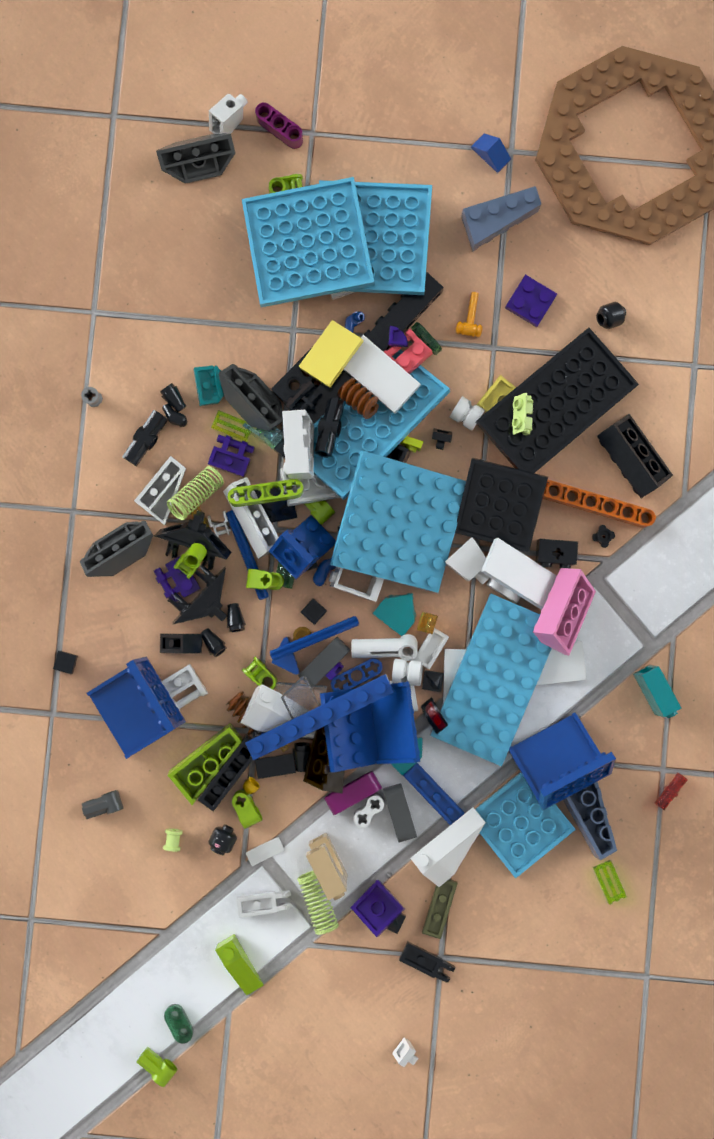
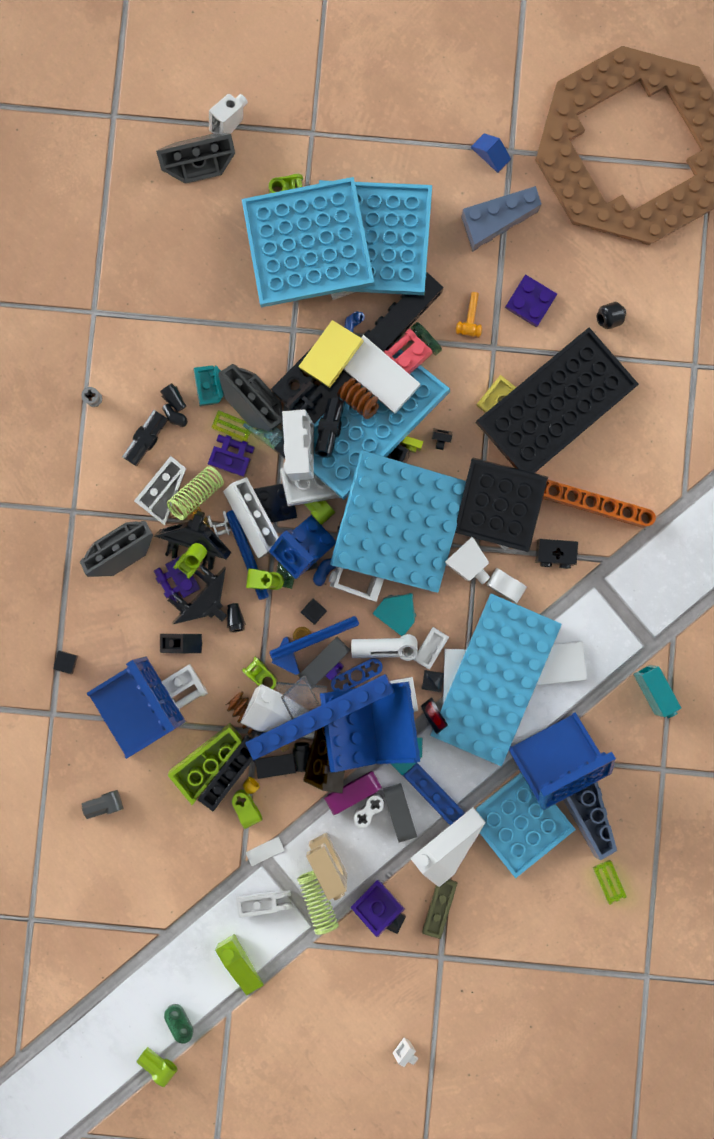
yellowish green bush [163,828,183,852] -> none
black cone [201,628,227,657] -> none
black head [208,824,237,855] -> none
lime beam [227,479,303,507] -> none
magenta beam [255,102,303,149] -> none
dark purple tile [388,326,408,347] -> none
white wheel [392,659,423,686] -> none
black hinge [399,941,456,982] -> none
clear yellow tile [417,612,438,634] -> none
white wheel [449,396,485,431] -> none
white tile [481,538,557,610] -> none
yellowish green hinge [512,393,533,435] -> none
bright pink slope [533,568,596,656] -> none
black plate [592,525,615,548] -> none
black slope [597,414,673,498] -> none
clear red pin [654,772,688,811] -> none

